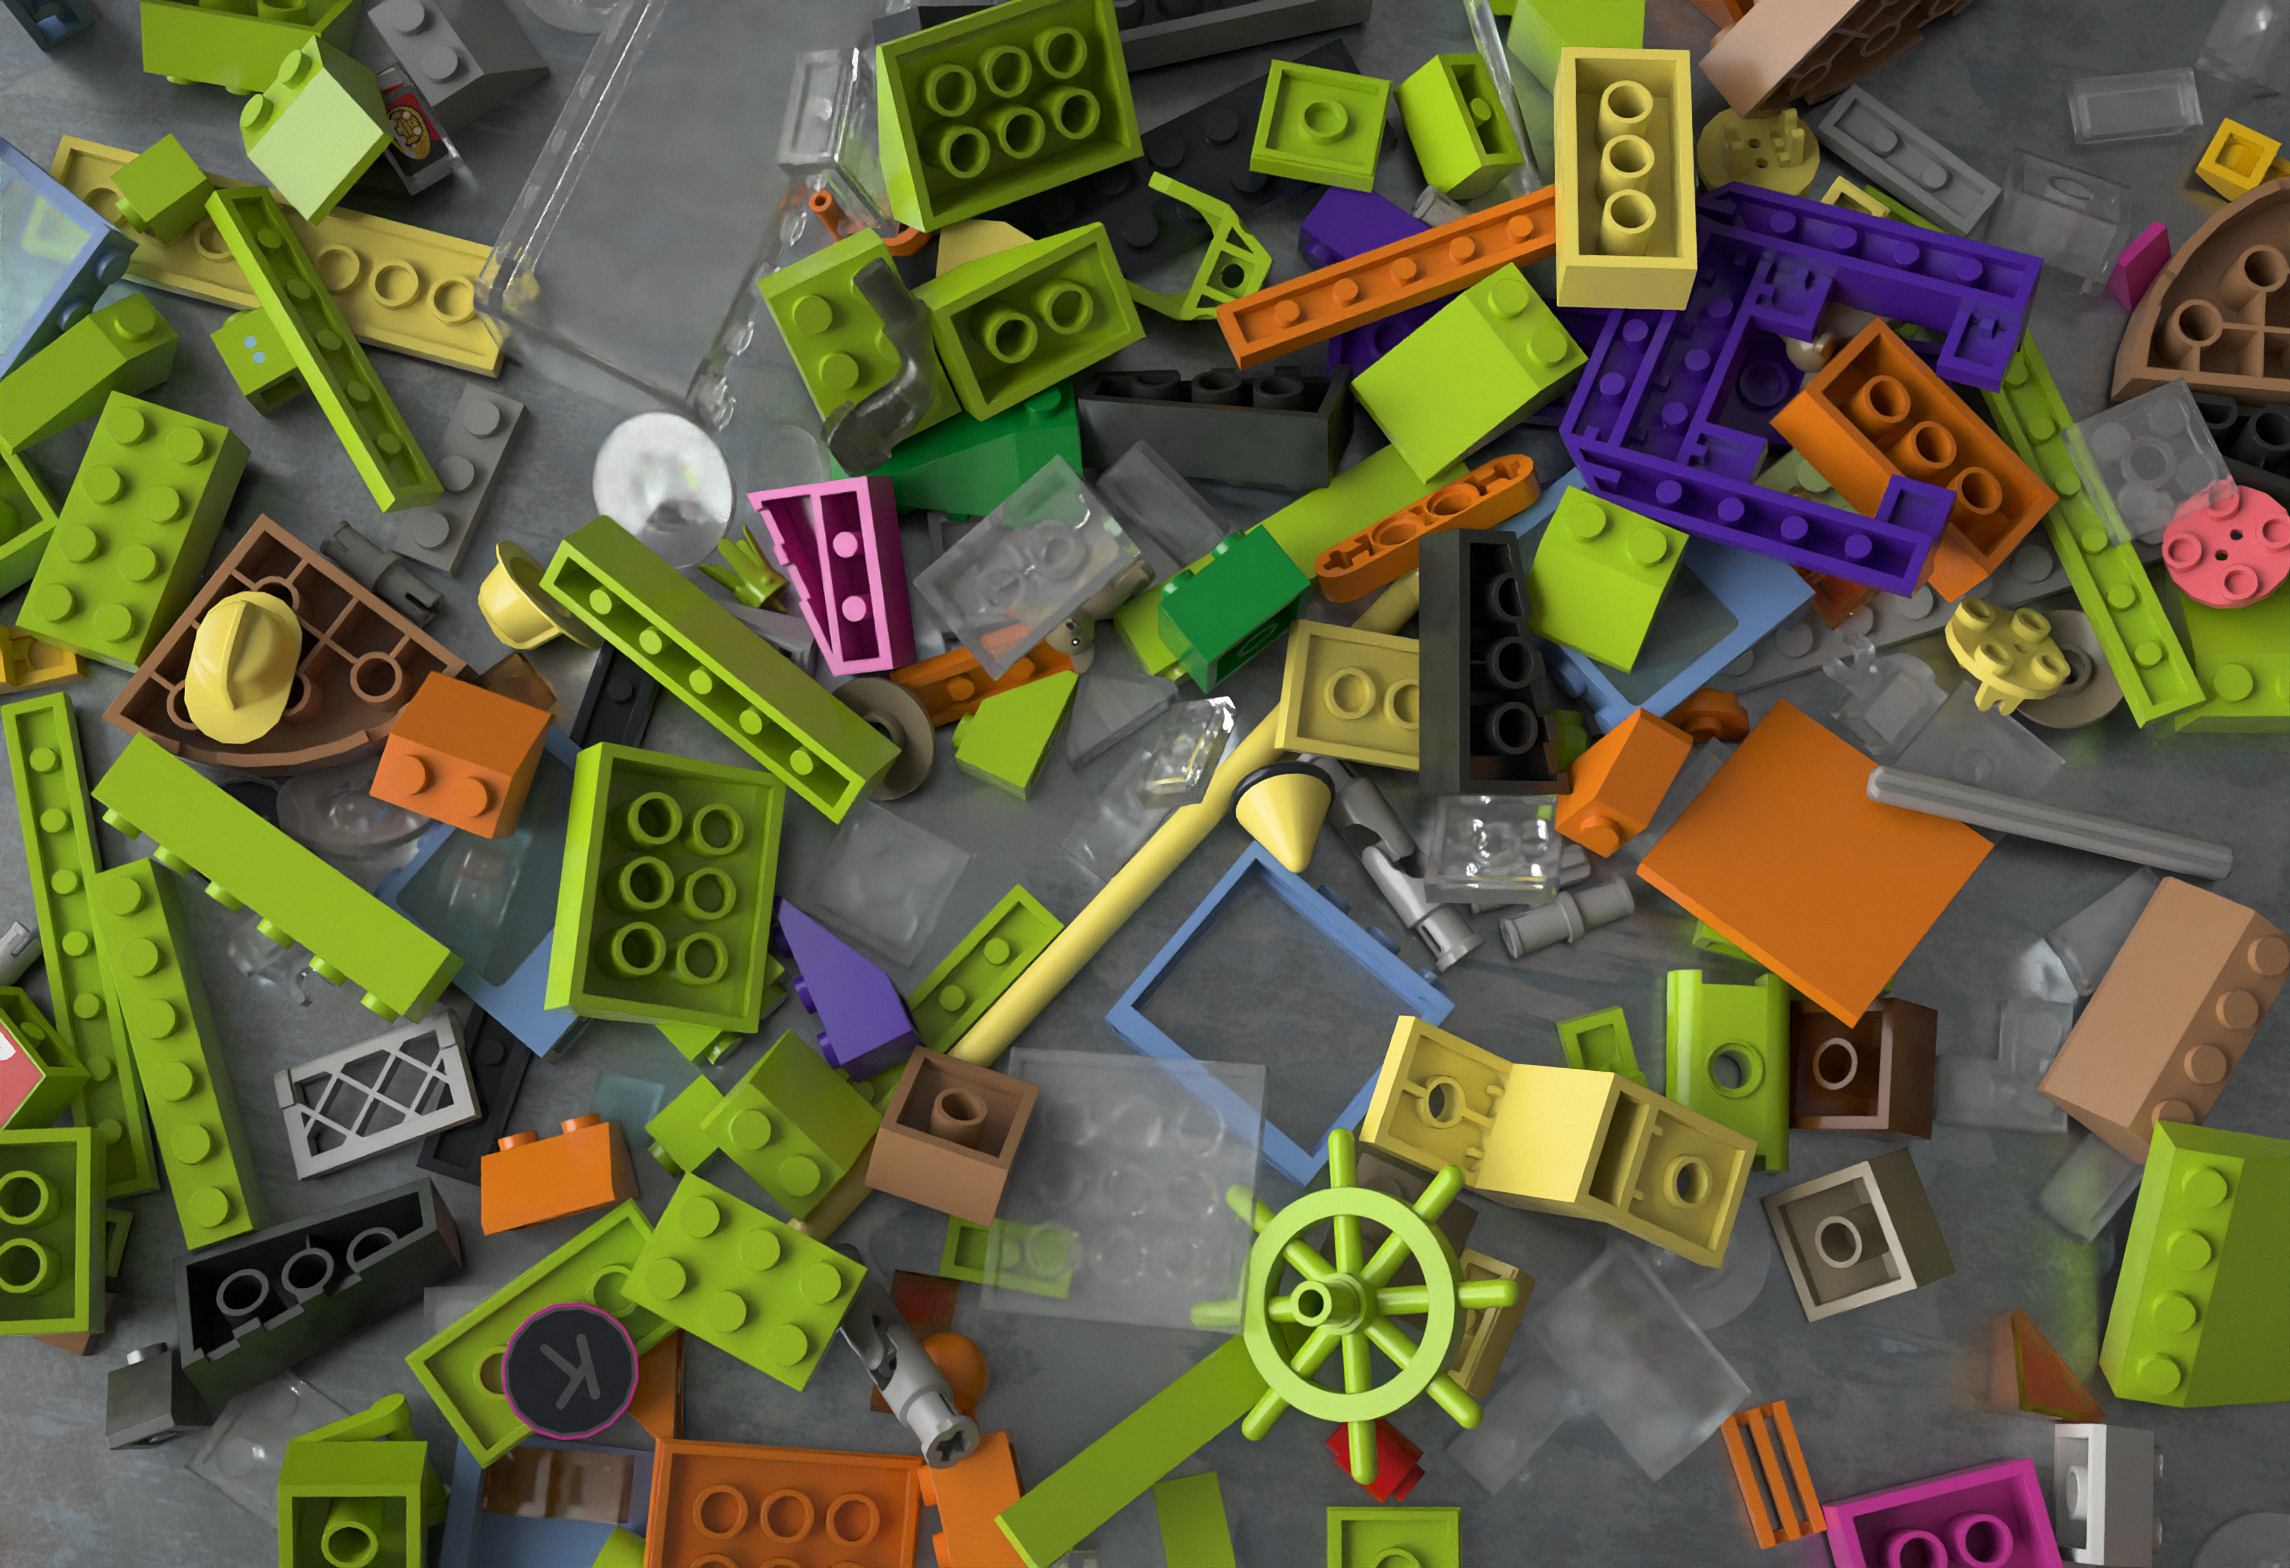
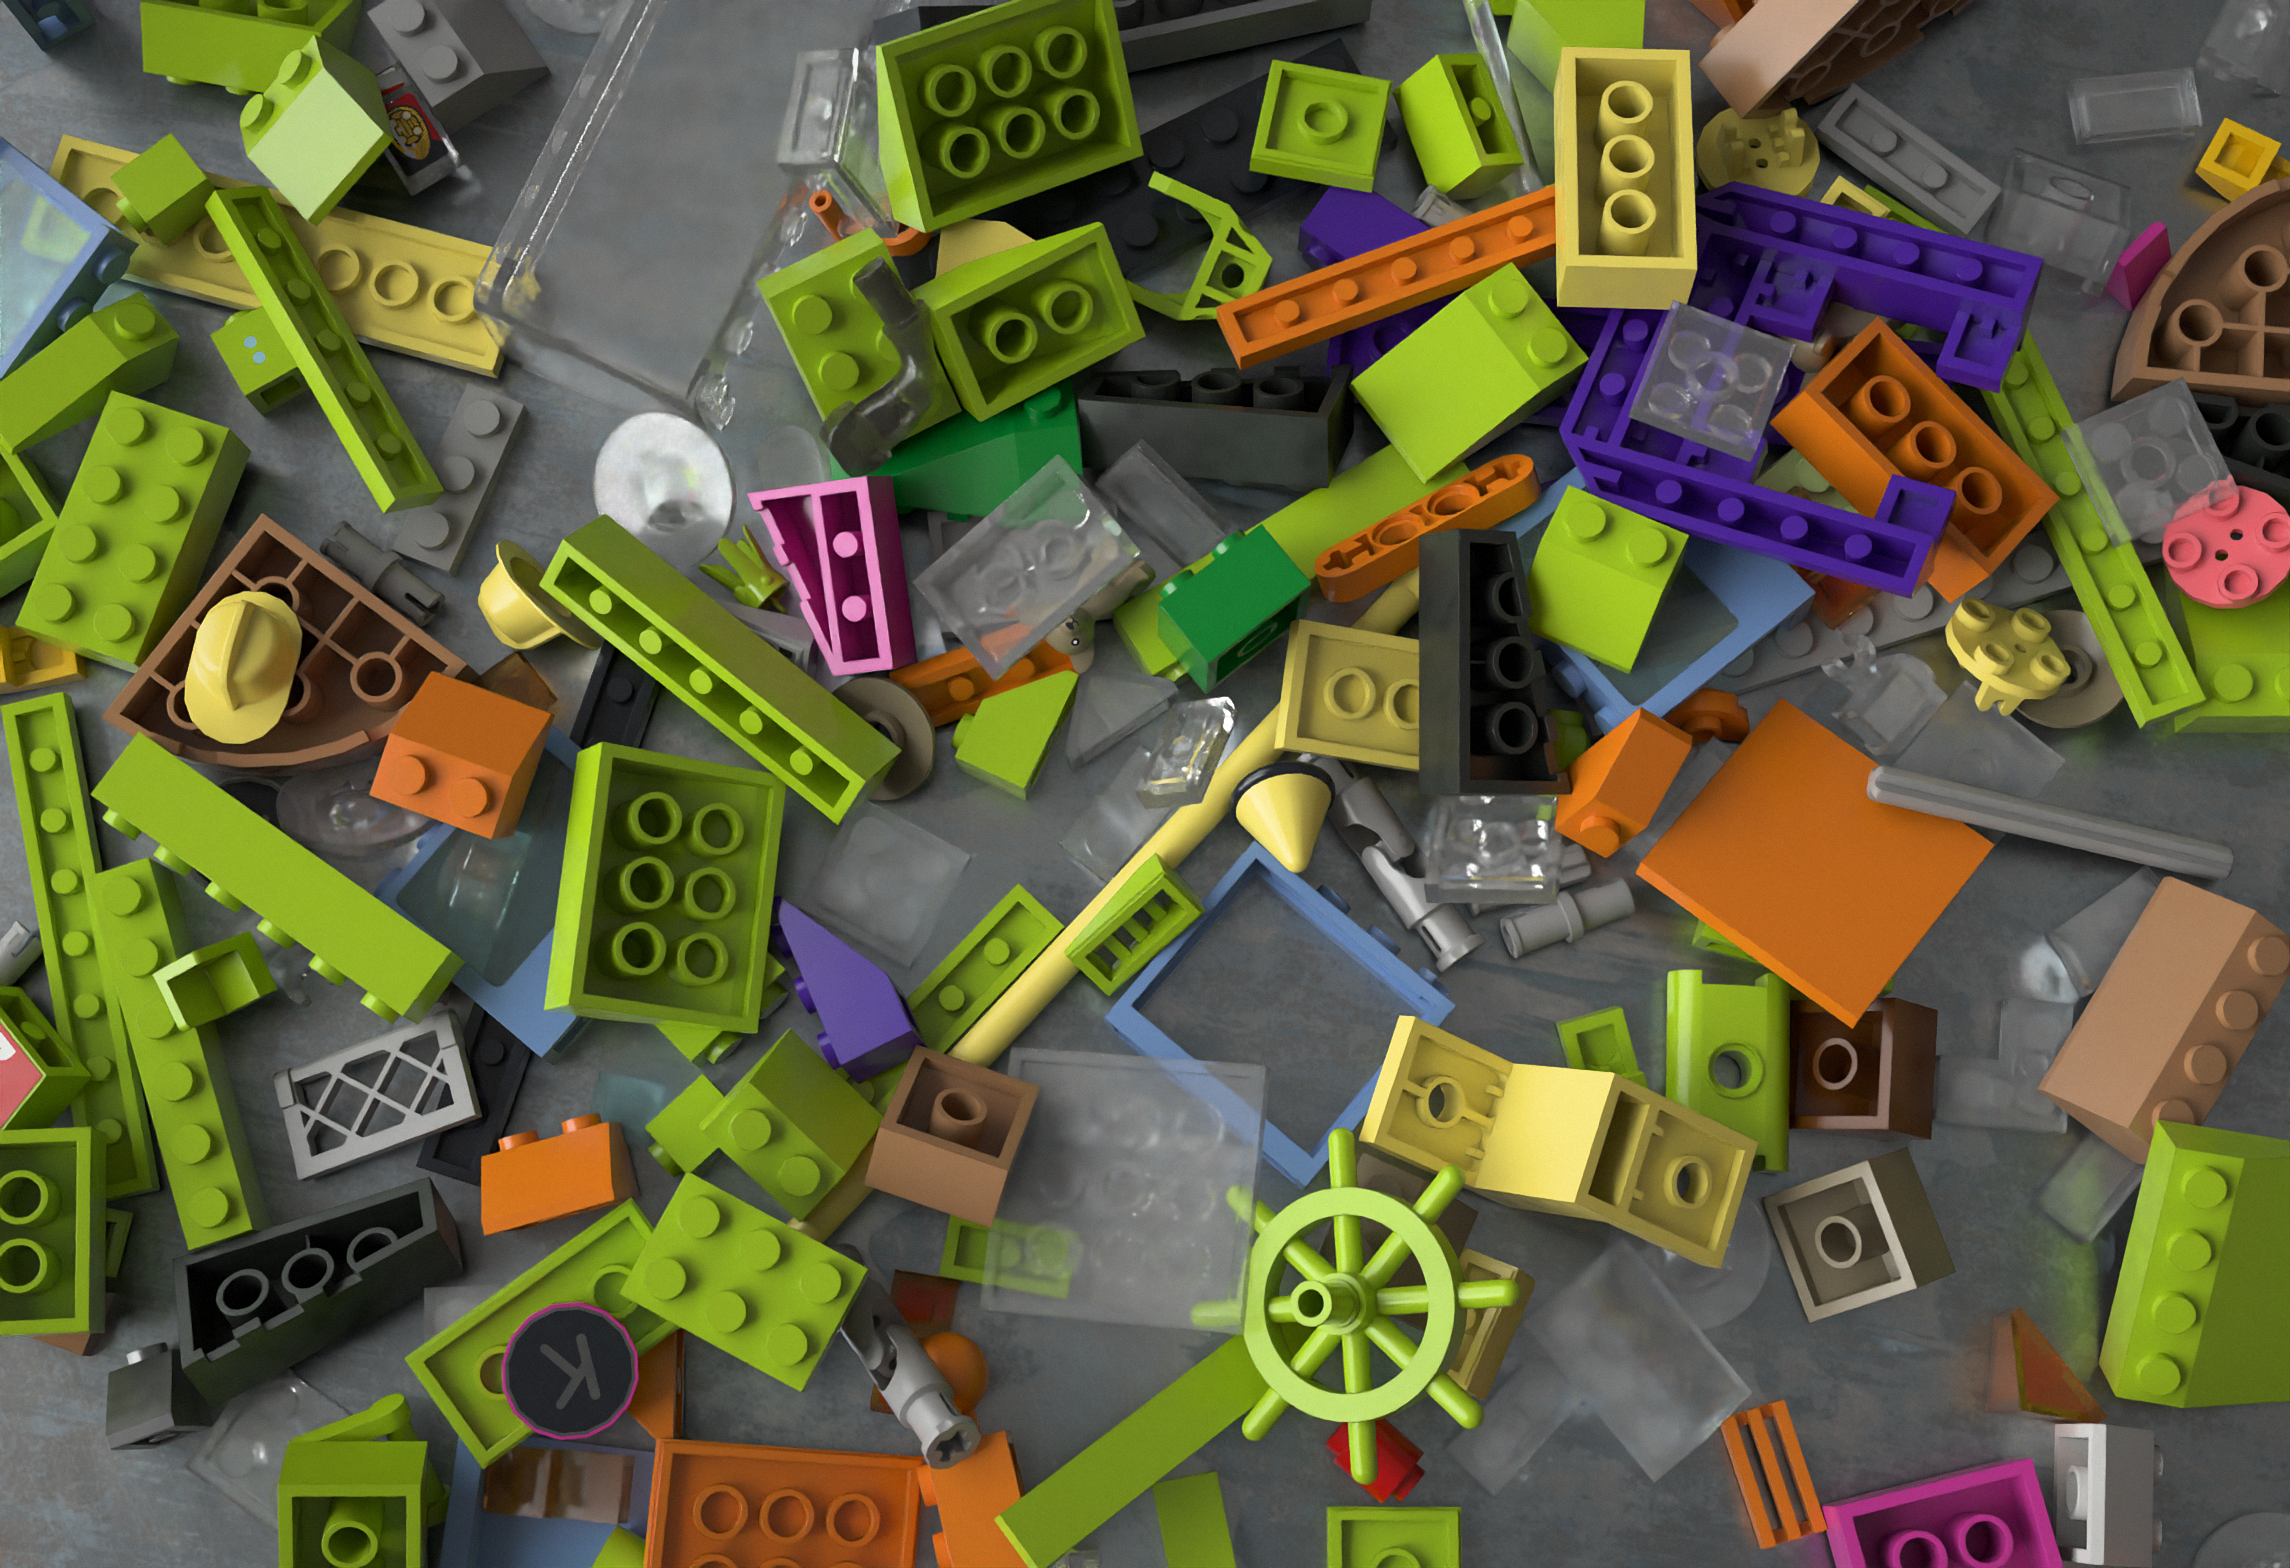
none -> lime panel [153,931,278,1032]
none -> lime slope [1064,852,1206,996]
none -> clear plate [1628,300,1795,462]

